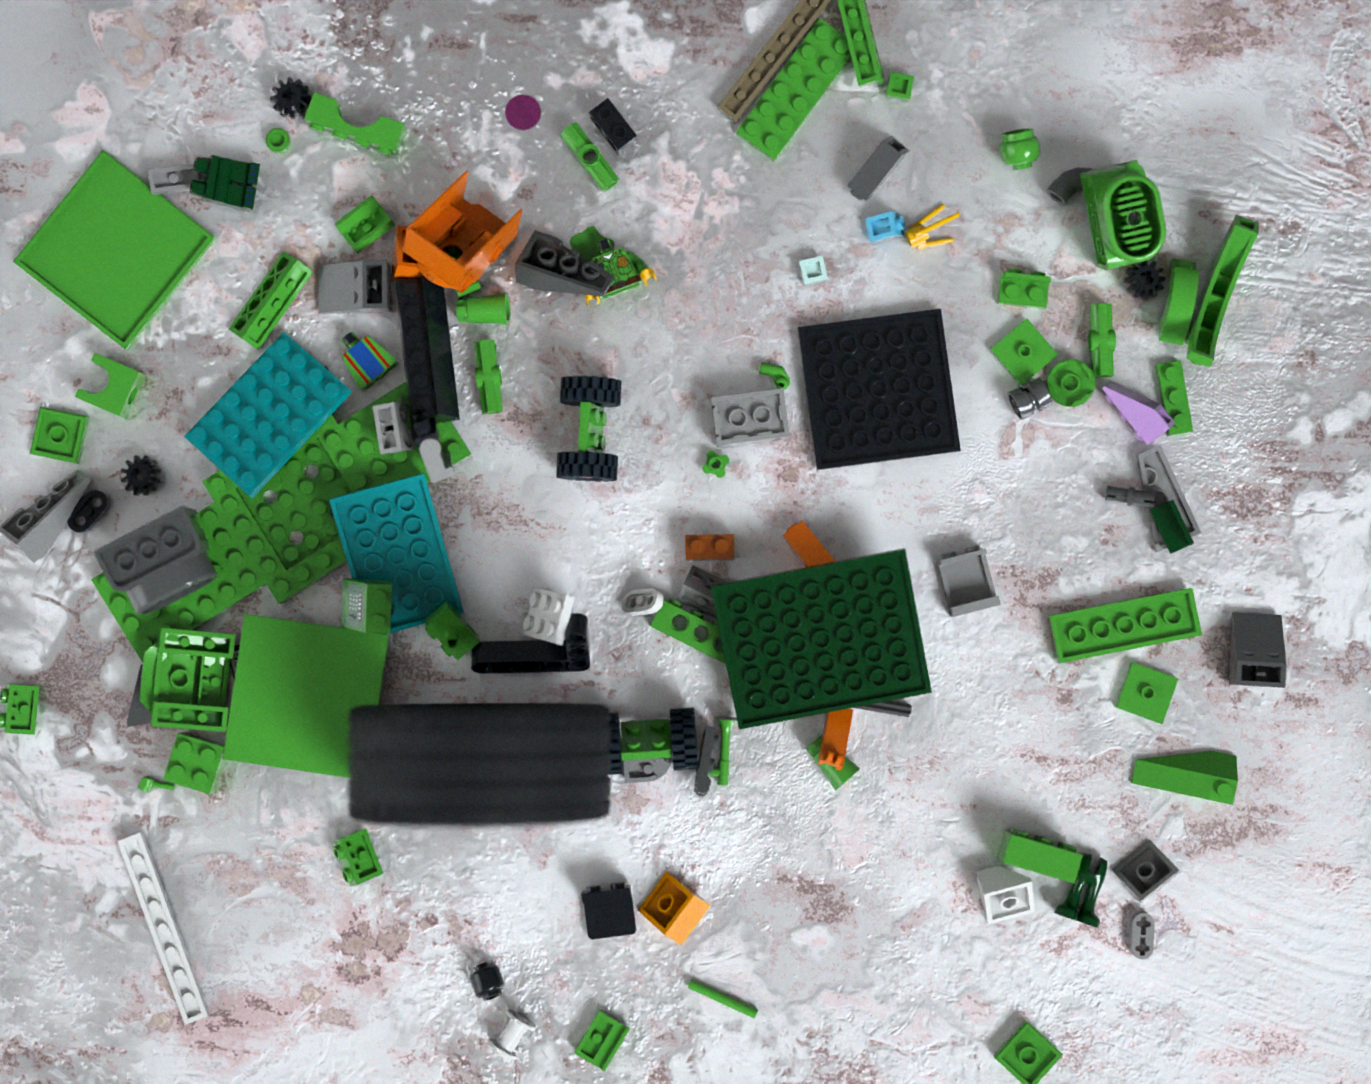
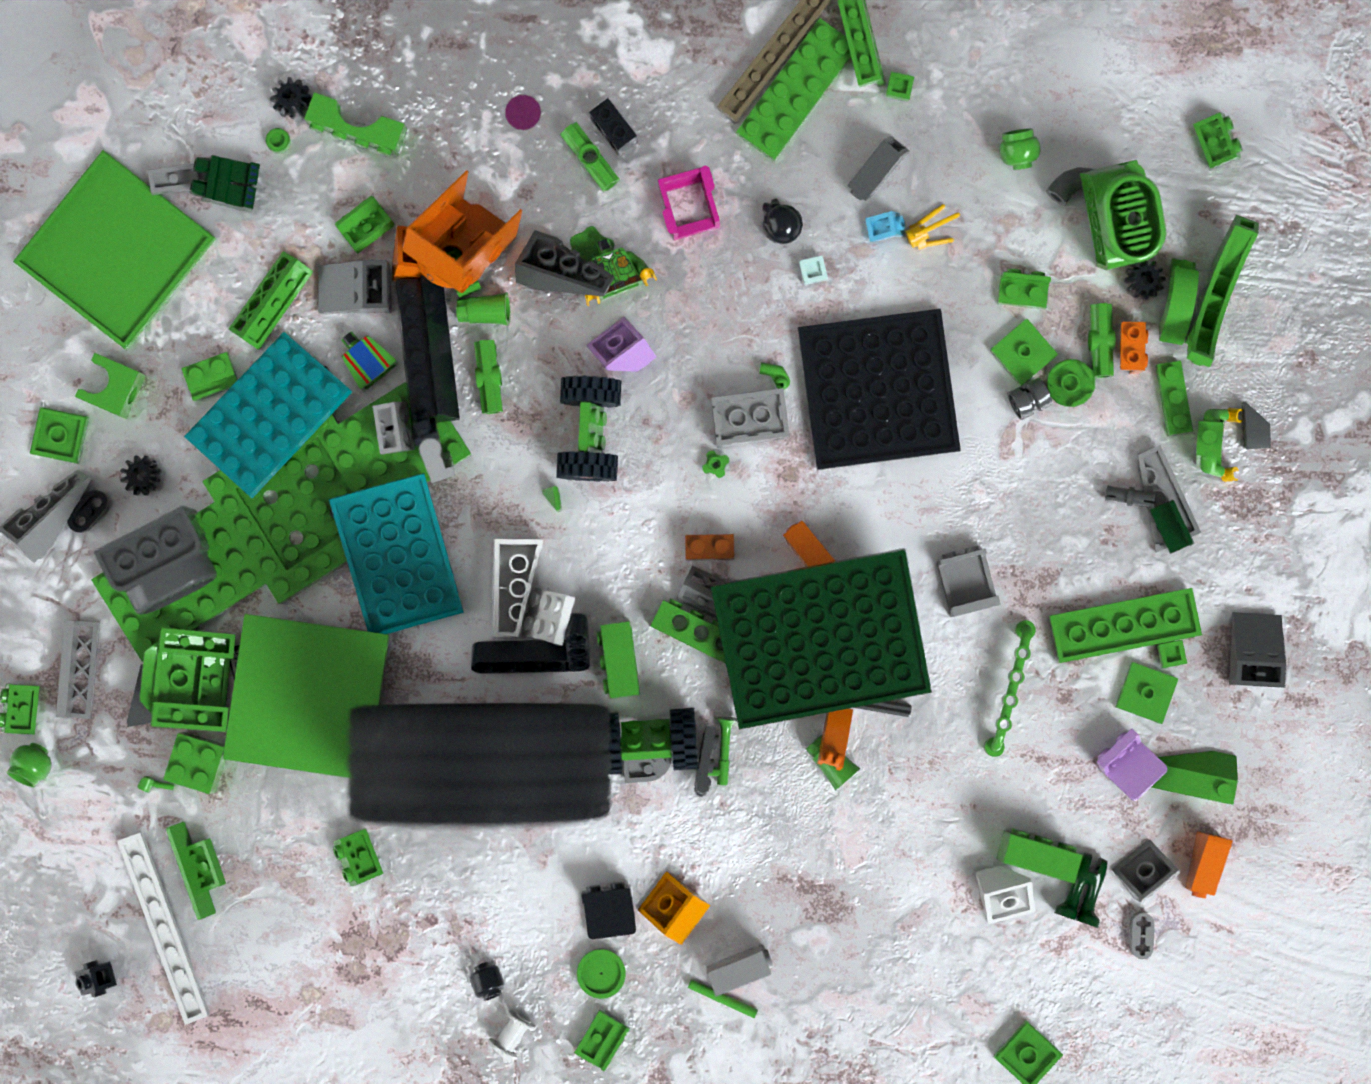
bright green slope [341,578,392,633] -> none
bright green brick [425,600,480,661] -> none
white plate [621,588,664,616] -> none
lavender slope [1102,381,1175,445] -> none
none -> bright green piece [6,743,52,788]
none -> light grey fence [56,620,100,719]
none -> black brick [75,960,117,998]
none -> bright green bracket [166,822,226,920]
none -> bright green plate [181,352,237,402]
none -> white wedge [493,539,543,637]
none -> bright green slope [542,486,562,512]
none -> bright green piece [577,948,626,999]
none -> lavender slope [586,317,656,372]
none -> bright green brick [596,621,640,699]
none -> dark pink piece [658,166,720,241]
none -> light grey brick [706,945,774,996]
none -> black hat [762,198,803,244]
none -> bright green bar [984,620,1036,757]
none -> lavender bracket [1097,729,1167,801]
none -> orange bracket [1120,322,1149,374]
none -> bright green plate [1157,640,1187,668]
none -> orange slope [1185,831,1233,899]
none -> bright green bracket [1193,112,1243,169]
none -> bright green torso [1196,408,1243,482]
none -> dark grey slope [1242,401,1271,450]

